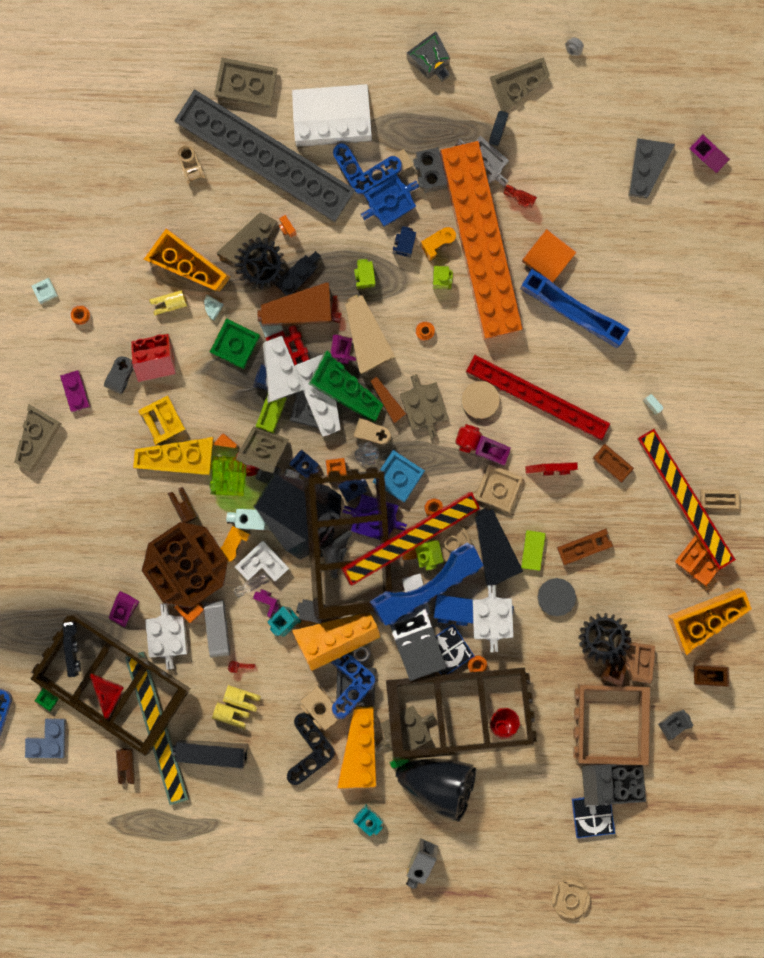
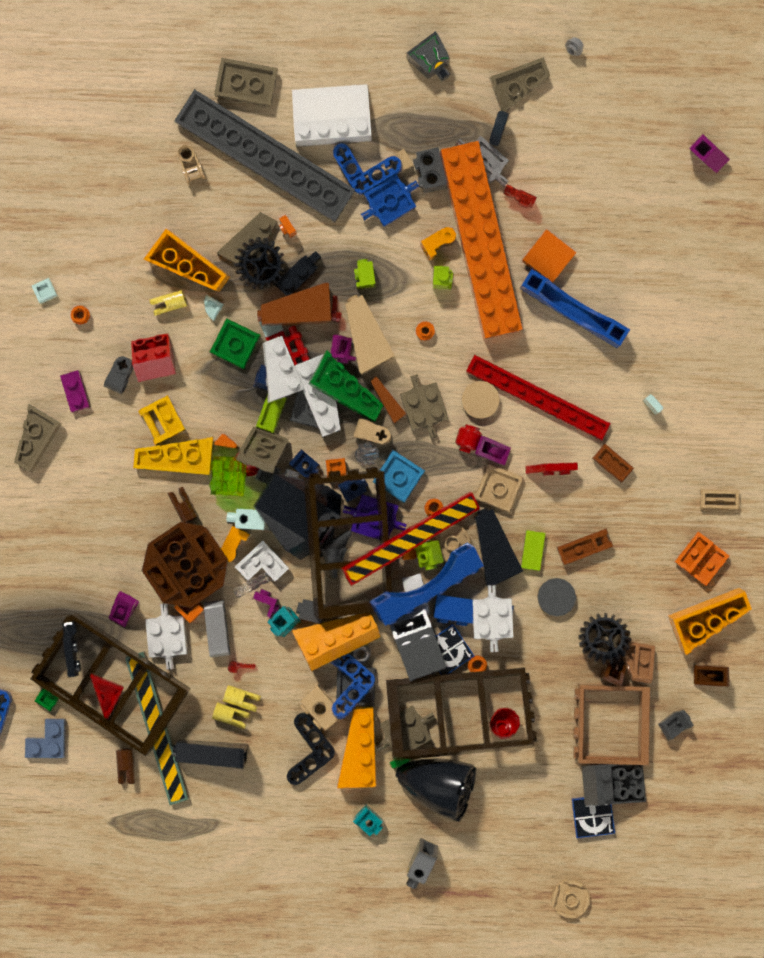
dark blue brick [392,226,416,258] -> none
dark grey wing [628,138,675,199] -> none
tile [637,429,736,570] -> none

